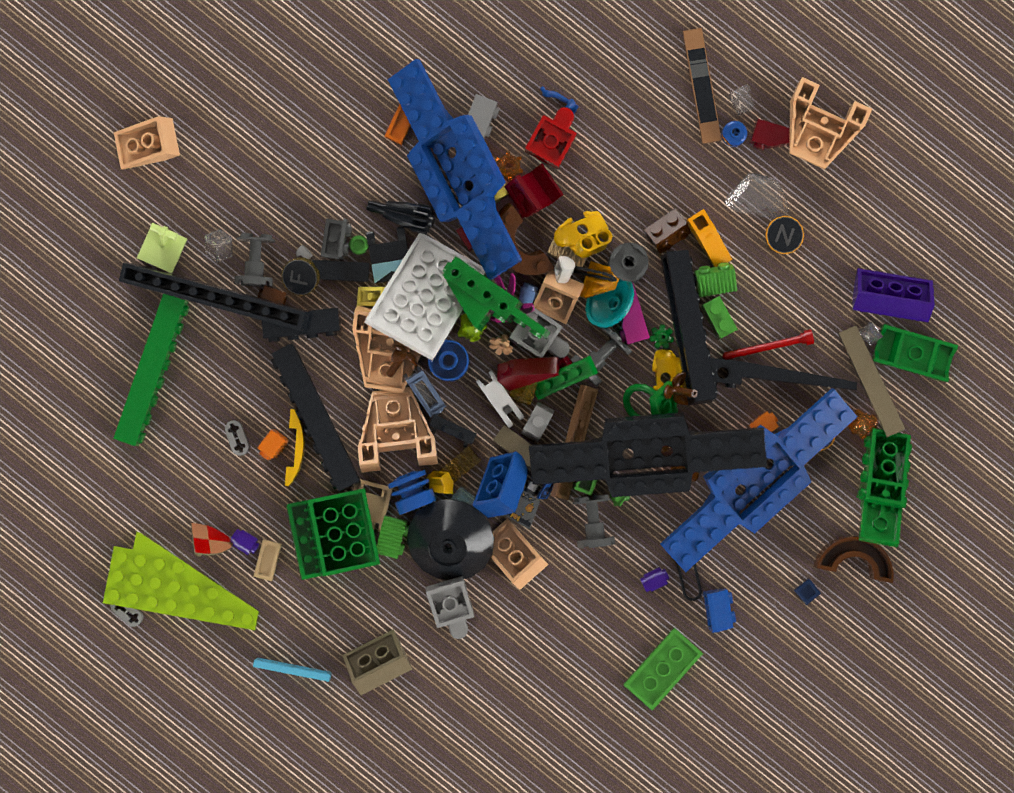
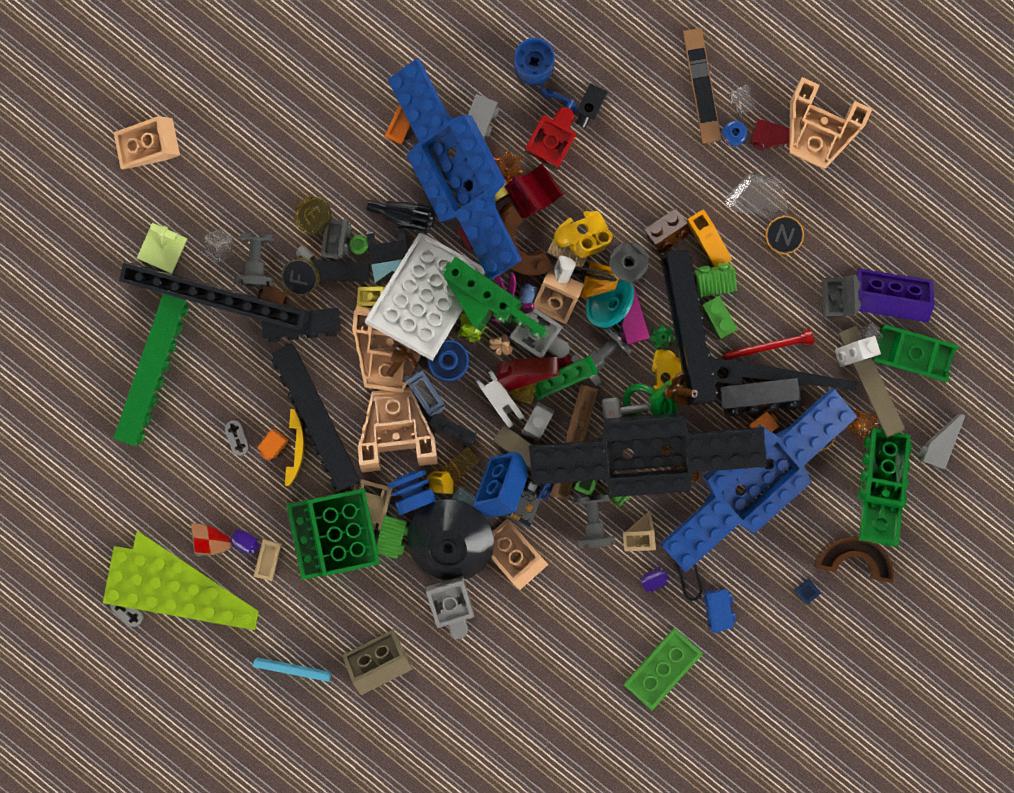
none -> clear yellow tile [294,196,331,235]
none -> blue wheel [514,38,555,86]
none -> black torso [575,83,608,129]
none -> light grey piece [602,397,650,419]
none -> tan slope [623,511,656,551]
none -> black wedge [721,378,803,416]
none -> dark grey bracket [821,275,861,317]
none -> white bracket [835,336,881,367]
none -> light grey slope [919,414,965,470]

